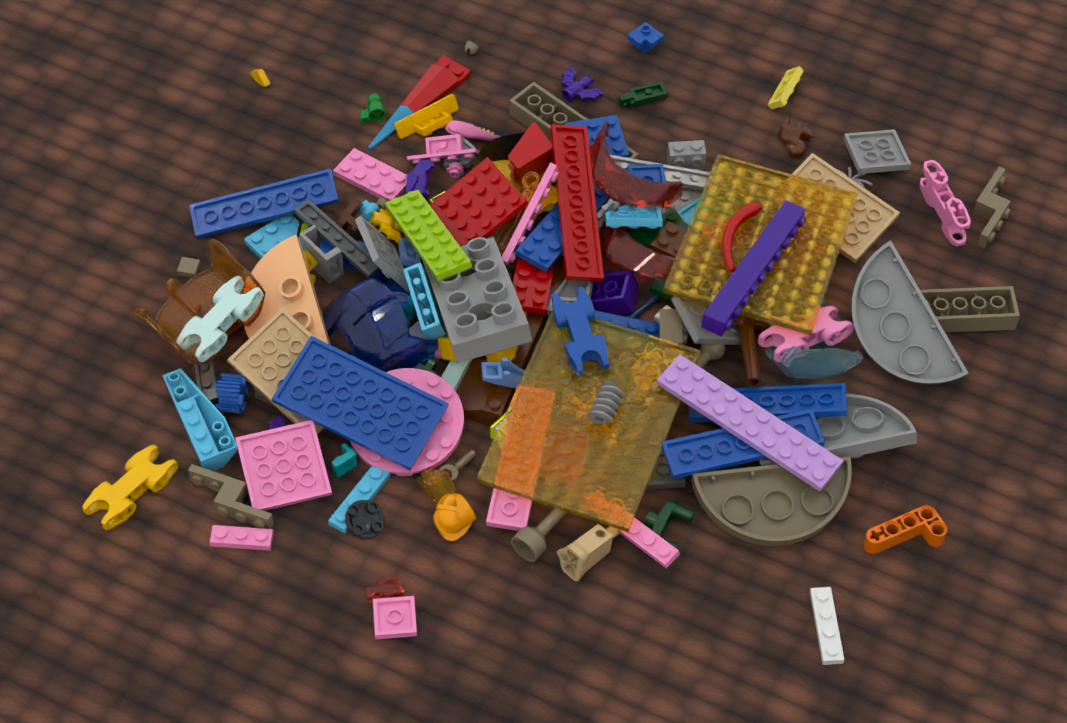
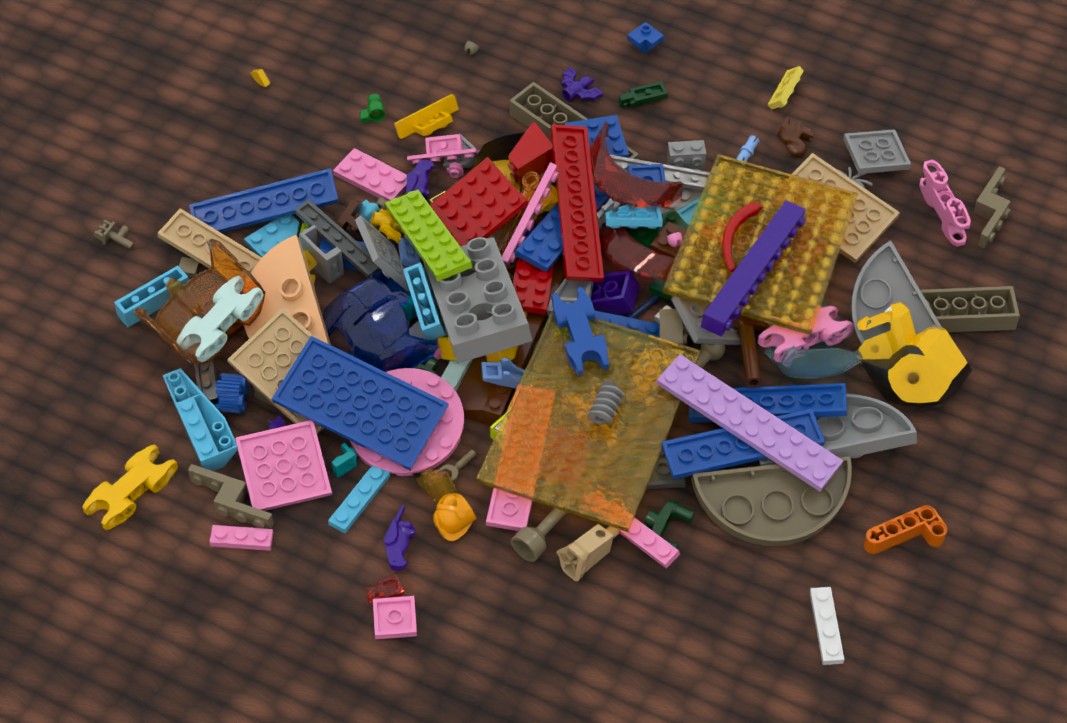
black dish [345,500,384,539] -> none
red plate [368,55,471,151] -> none
bright pink animal [445,120,500,141] -> none
none -> dark tan arm [93,220,134,249]
none -> medium azure brick [114,266,191,328]
none -> tan plate [158,208,262,289]
none -> dark purple animal [384,505,416,571]
none -> bright pink hinge [667,232,683,247]
none -> light blue pin [734,135,760,168]
none -> yellow piece [856,302,972,406]

